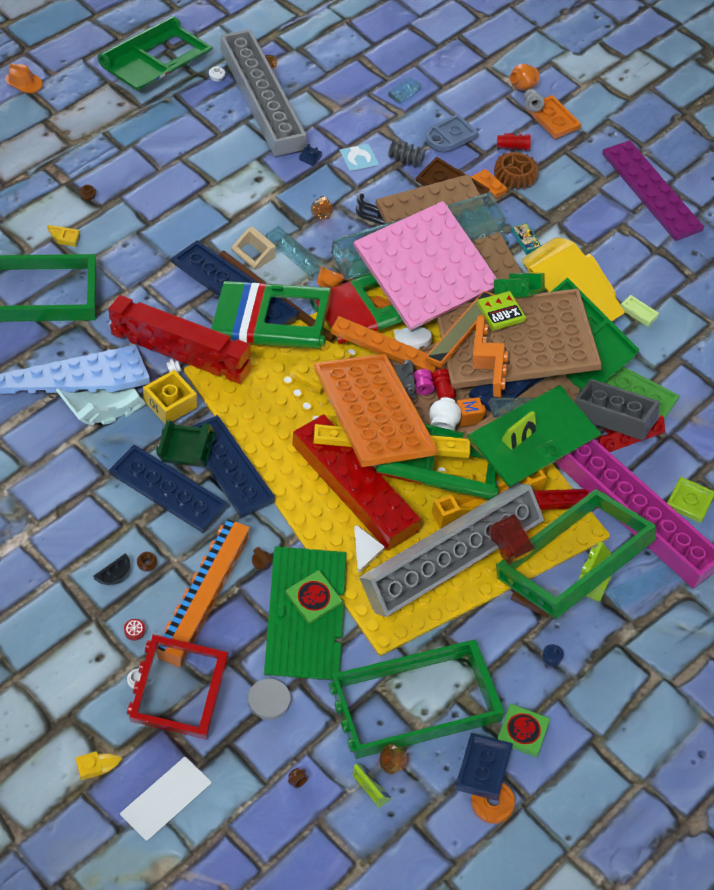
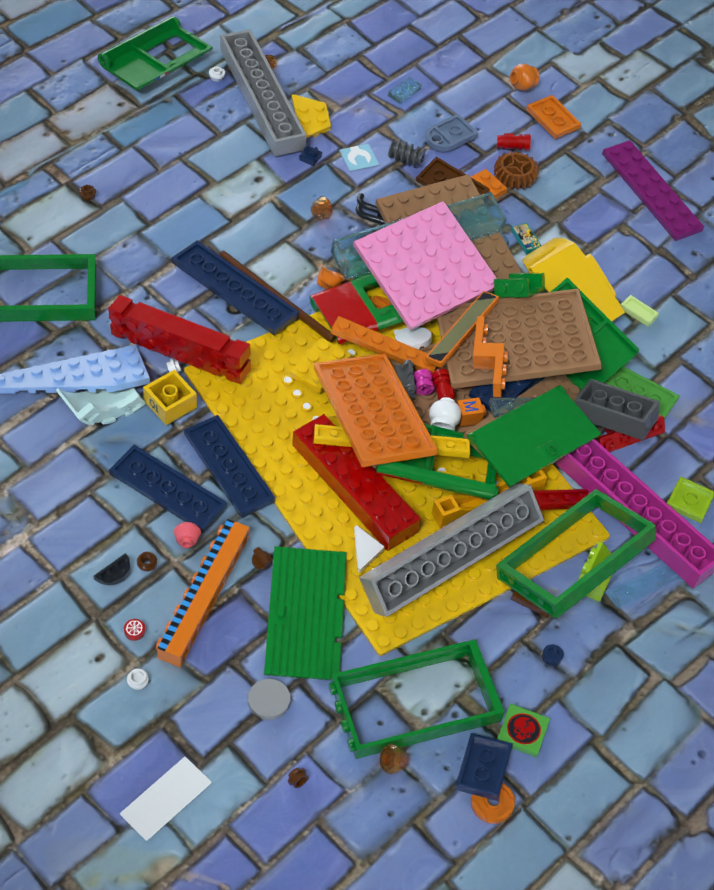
orange piece [5,63,42,93] -> none
yellow tile [47,225,80,247] -> none
yellow plate [75,751,122,781] -> none
red window [127,634,228,740] -> none
dark green panel [156,420,216,468] -> none
green piece [211,281,332,350] -> none
tan tile [231,226,276,270] -> none
clear light blue tile [266,226,325,278] -> none
tile [285,570,343,625] -> none
lime slope [352,764,391,808] -> none
lime tile [477,291,526,331] -> none
clear red brick [488,514,535,565] -> none
lime slope [502,411,536,450] -> none
light grey piece [524,89,544,112] -> none
none -> coral cone [173,522,201,548]
none -> yellow wing [291,95,331,138]

